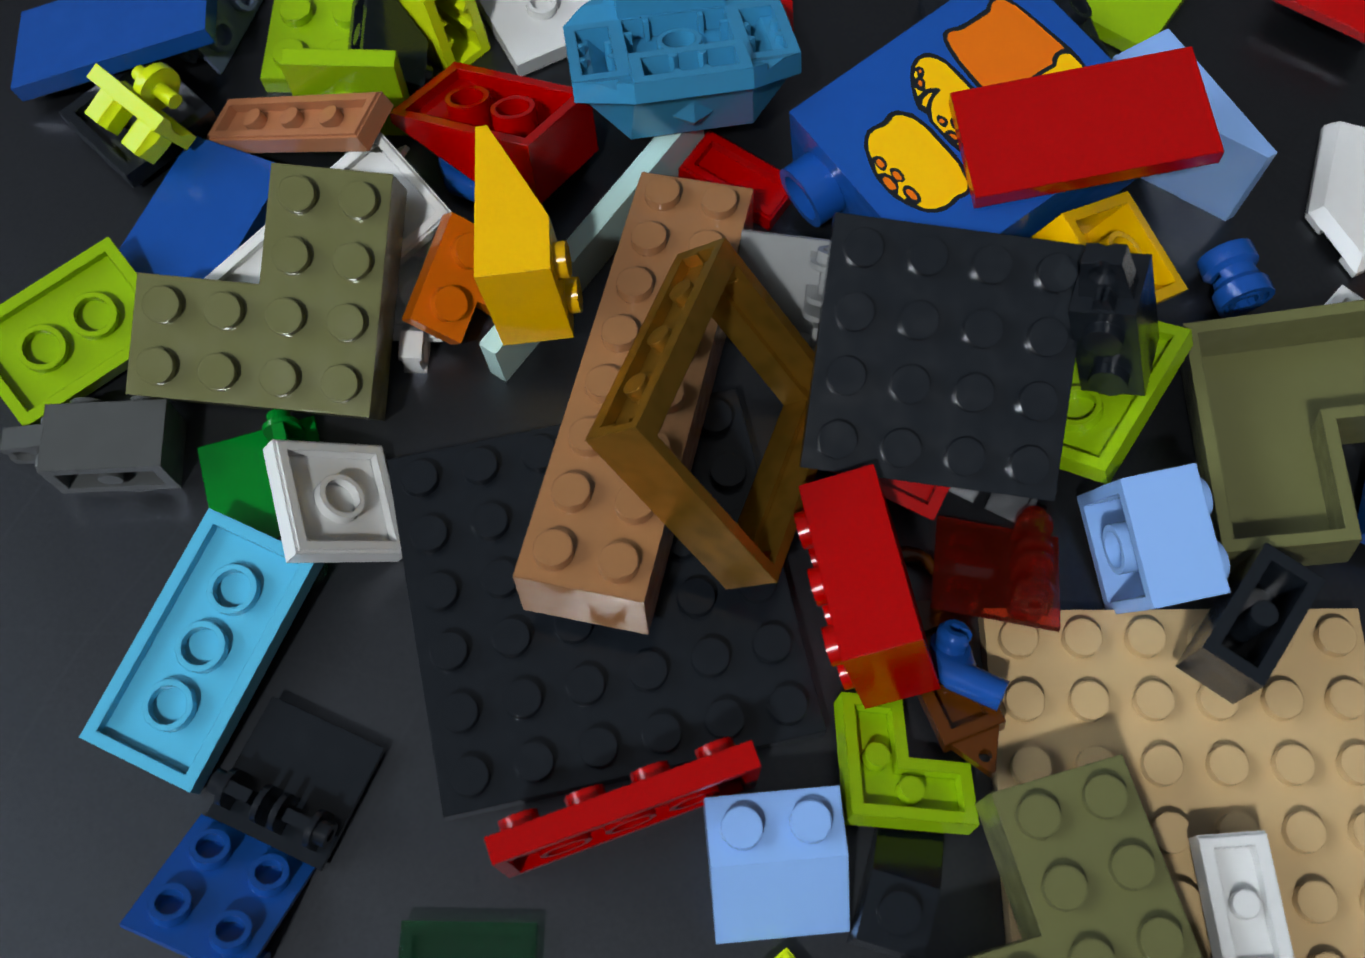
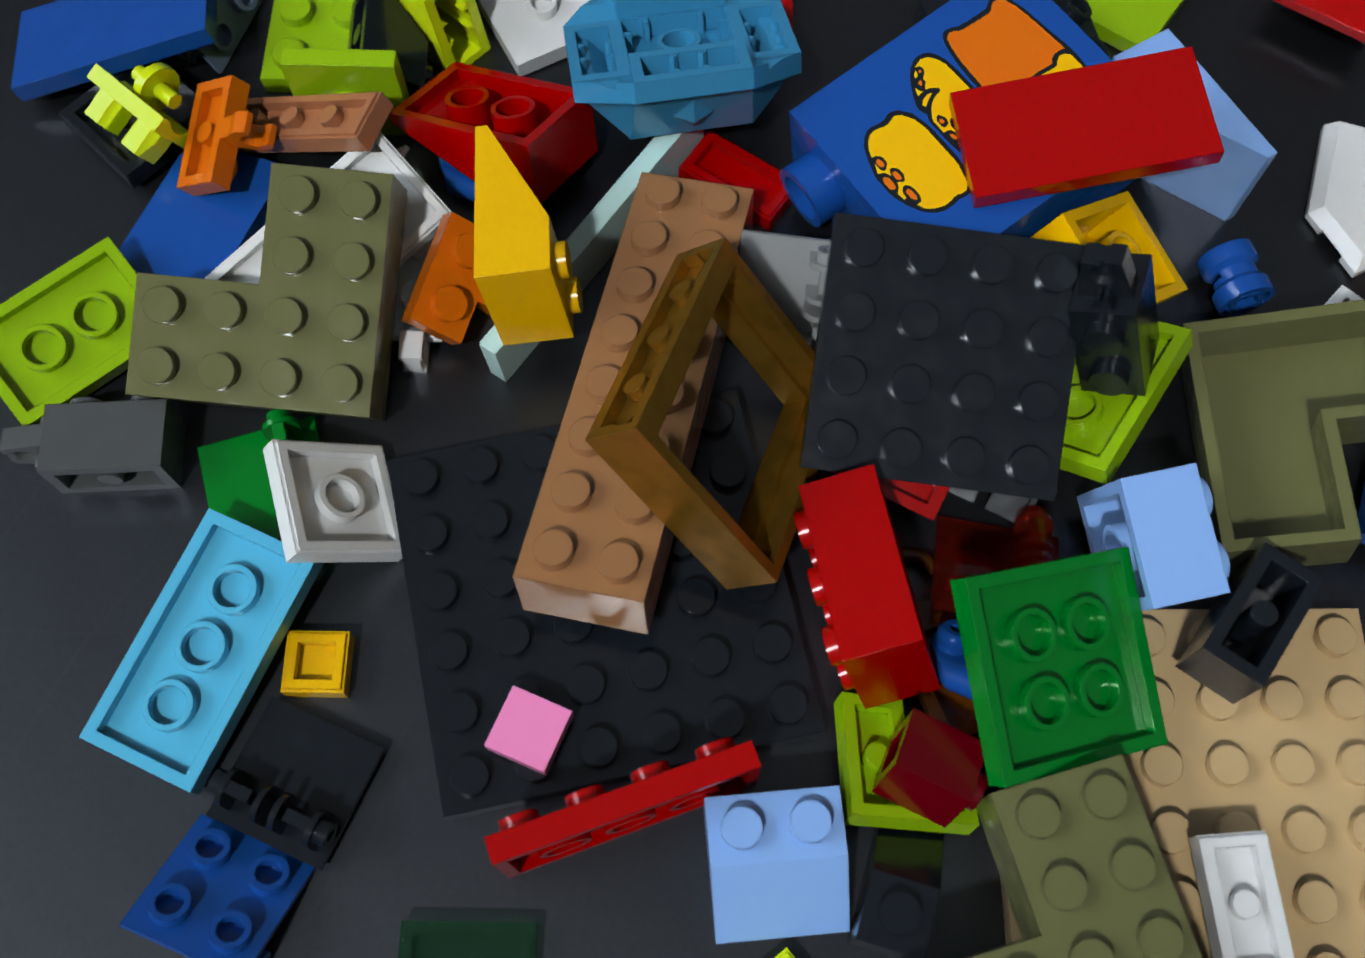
none -> orange plate [176,75,278,196]
none -> yellow tile [280,630,355,698]
none -> bright pink tile [484,685,574,776]
none -> dark red brick [872,708,988,828]
none -> green plate [950,547,1168,788]

